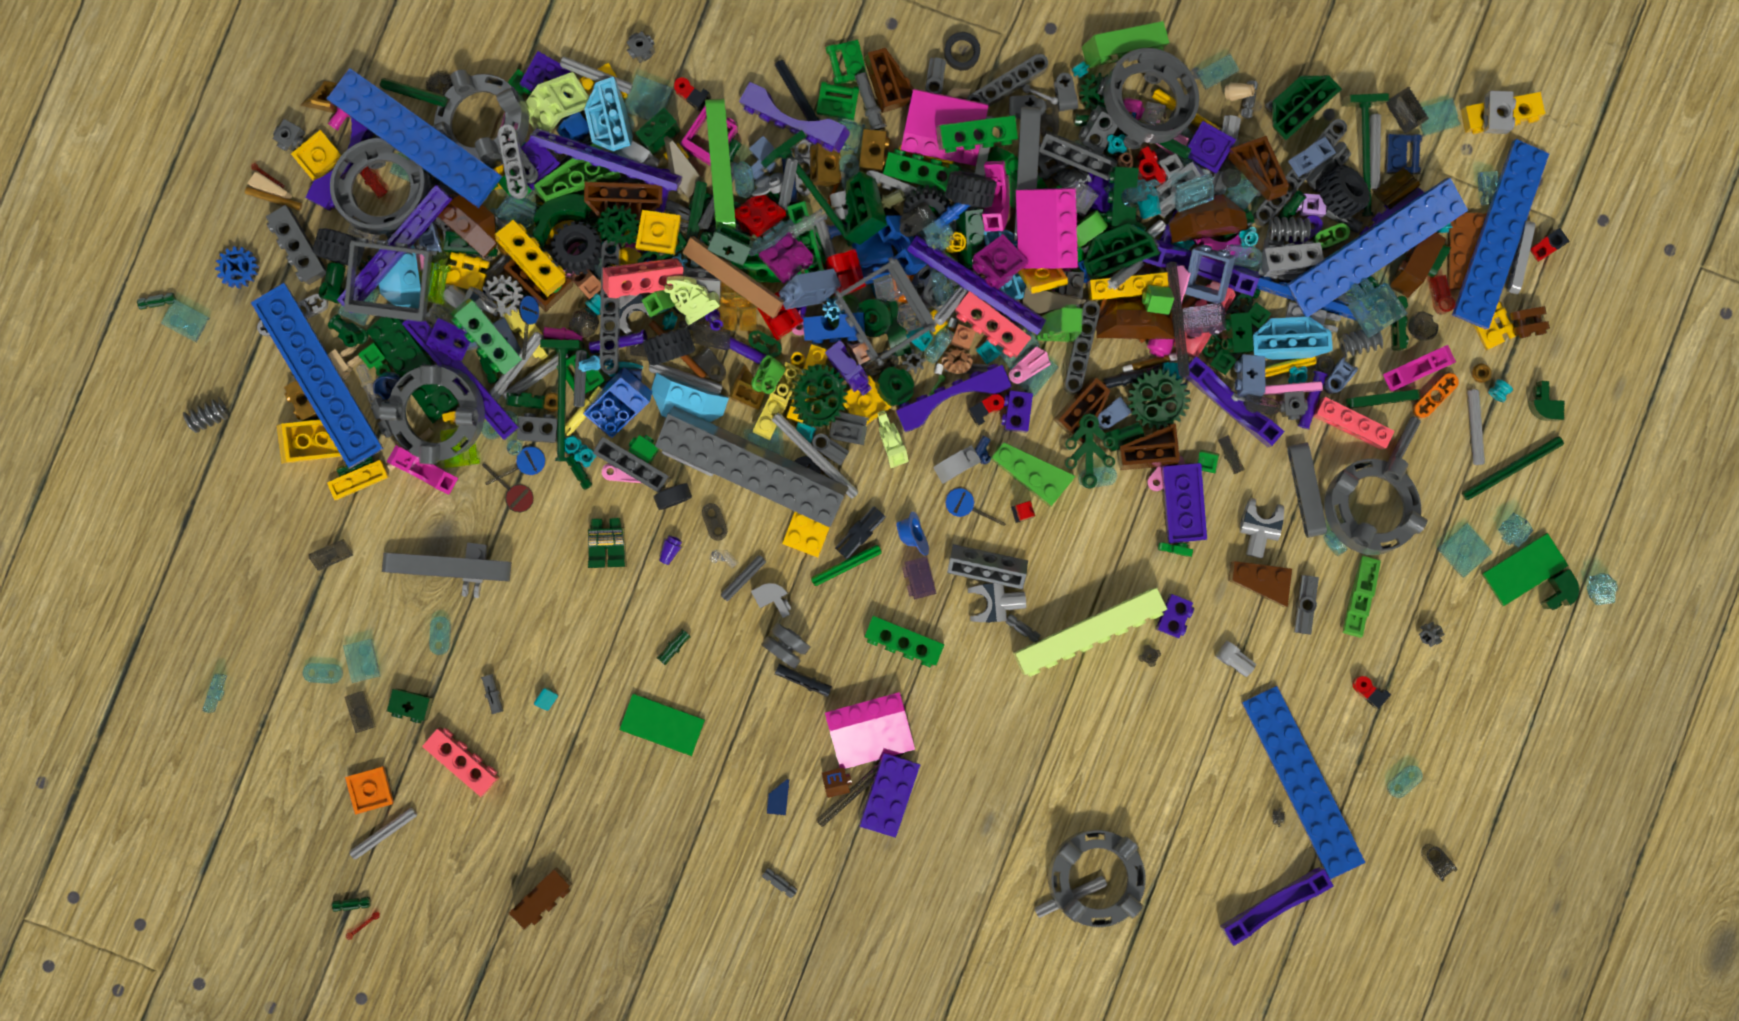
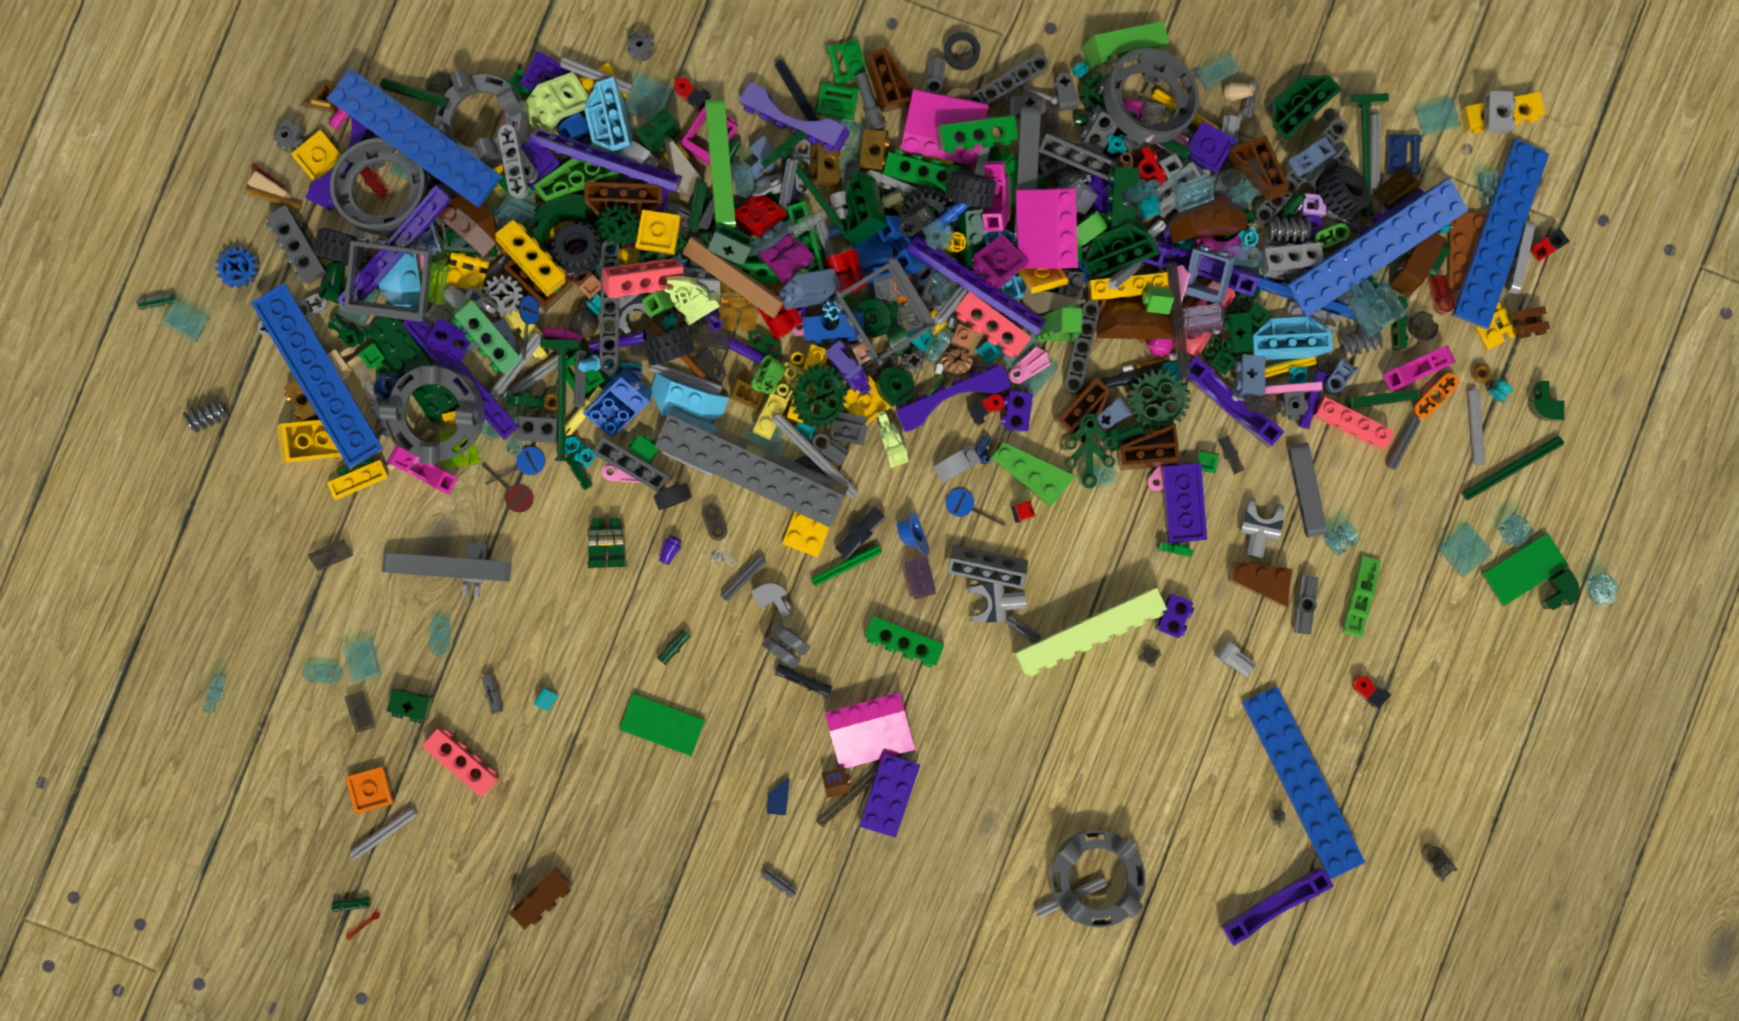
dark green axle [476,350,499,384] -> none
dark grey piece [1324,457,1428,555] -> none
clear smoke brick [1386,87,1429,134] -> none
clear light blue plate [1387,765,1423,798] -> none
dark grey gear [1419,622,1445,647] -> none

